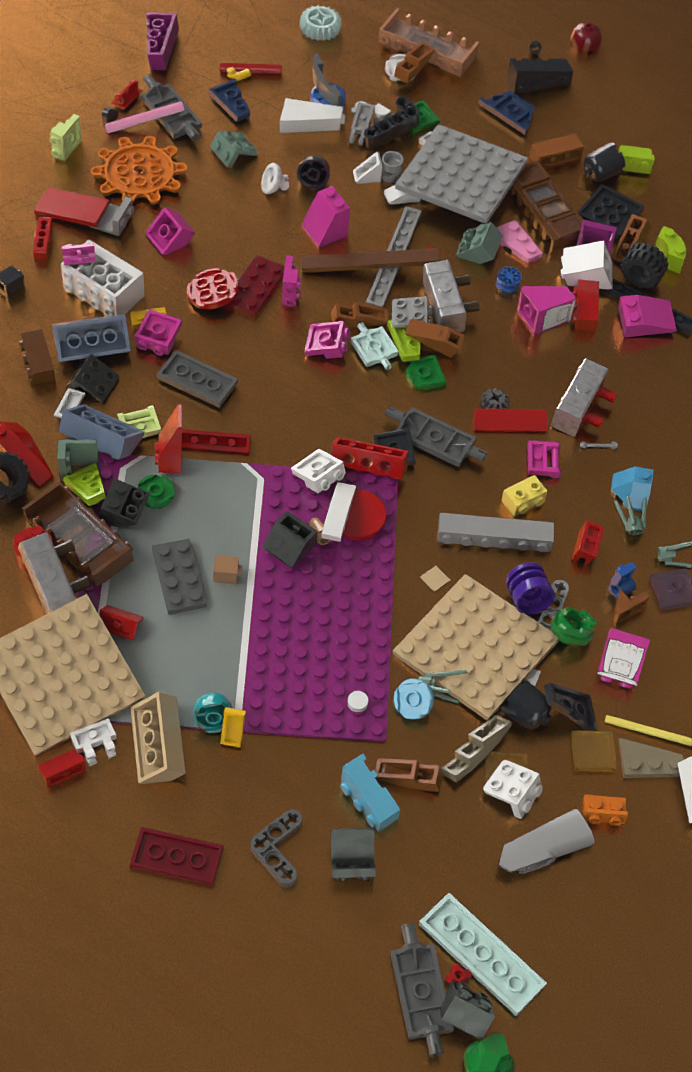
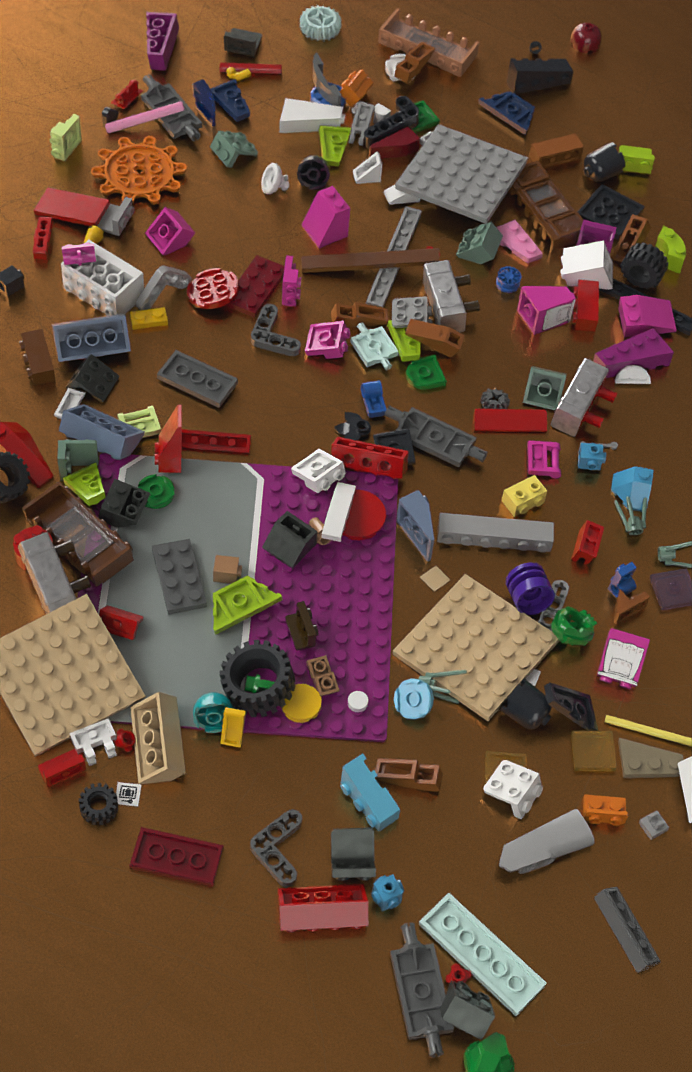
dark pink plate [134,309,182,356] -> none
light grey wheel [381,151,403,183] -> none
dark tan slope [441,715,512,782] -> none
none -> black tyre [79,783,118,825]
none -> yellow cone [83,226,104,244]
none -> red plate [114,729,135,752]
none -> white sticker [116,782,142,807]
none -> light grey beam [135,266,192,310]
none -> clear blue slope [192,79,216,127]
none -> lime wing [213,575,283,635]
none -> black tyre [220,640,296,717]
none -> pearl dark grey bracket [224,28,262,57]
none -> green piece [244,674,275,693]
none -> dark grey beam [251,304,301,356]
none -> slope [278,884,369,932]
none -> yellow tile [281,684,322,723]
none -> dark brown bracket [285,601,319,651]
none -> medium nougat slope [306,655,340,697]
none -> lime wing [319,126,351,166]
none -> black plate [334,412,371,441]
none -> orange brick [339,70,374,106]
none -> blue plate [360,380,386,418]
none -> dark red slope [368,127,420,159]
none -> dark azure brick [371,874,404,912]
none -> sand blue slope [396,490,434,562]
none -> sand green slope [523,366,567,410]
none -> dark azure brick [578,443,606,470]
none -> magenta wedge [593,328,674,378]
none -> dark grey slope [594,887,661,973]
none -> white tile [615,365,651,384]
none -> light grey tile [639,811,669,840]

